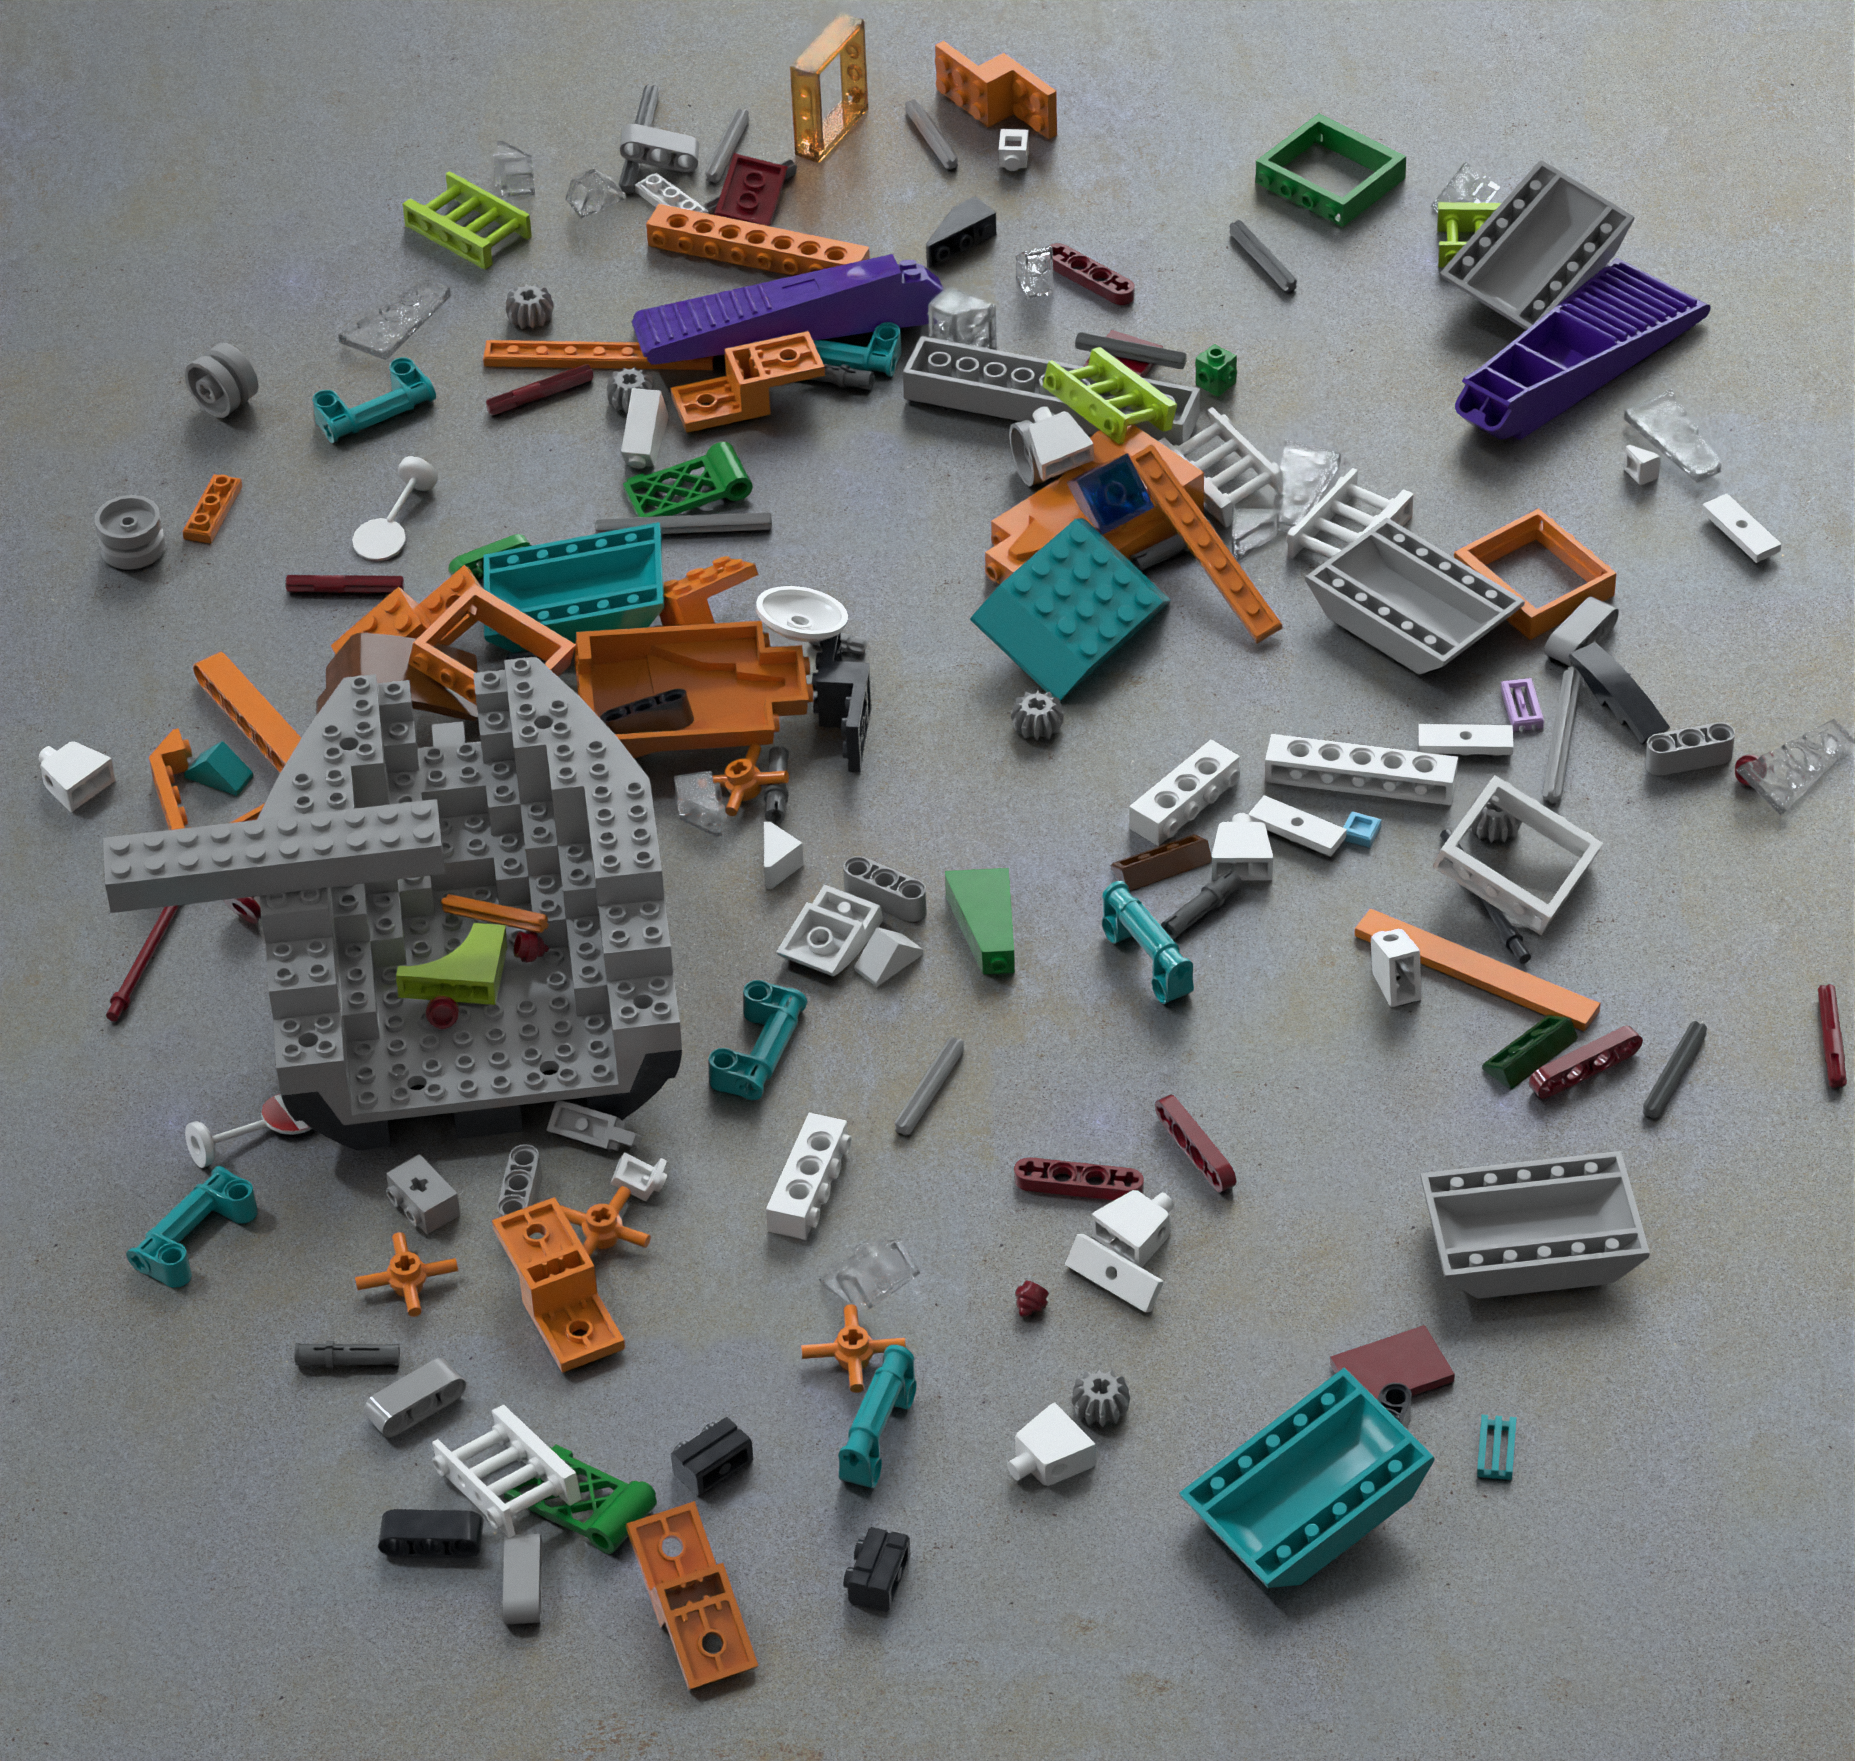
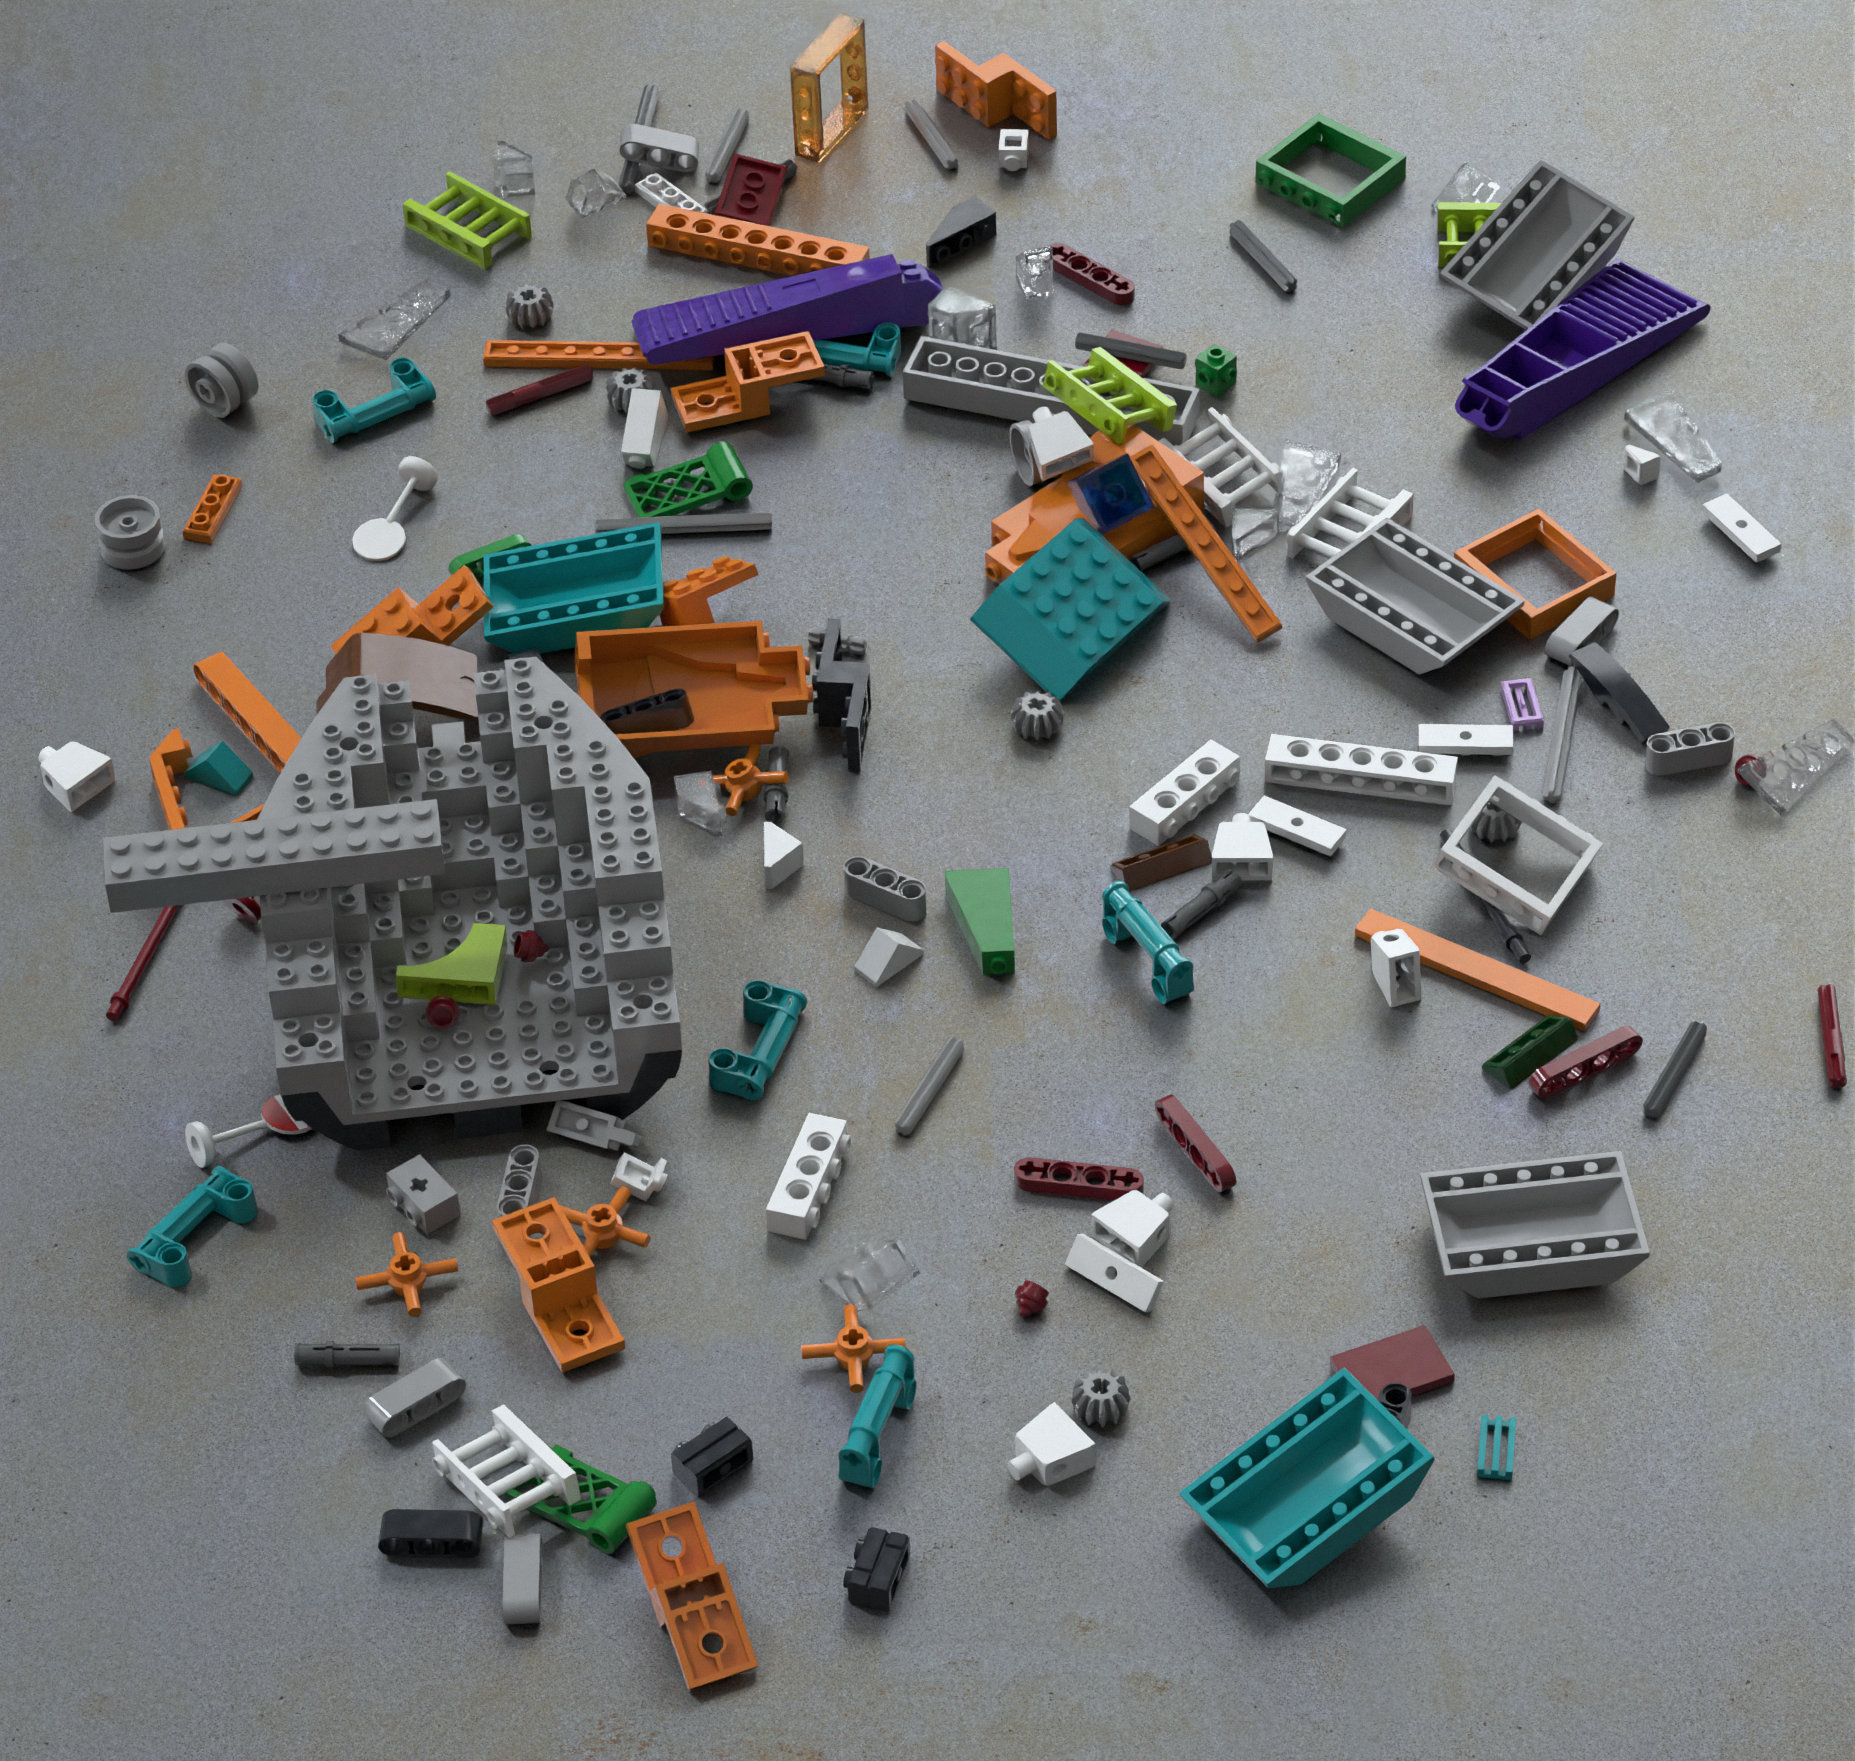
dark red axle [285,575,405,593] -> none
orange window [408,584,576,705] -> none
orange axle [441,894,549,933] -> none
white dish [755,586,848,642] -> none
white slope [776,885,884,976] -> none
medium azure tile [1343,811,1381,848] -> none

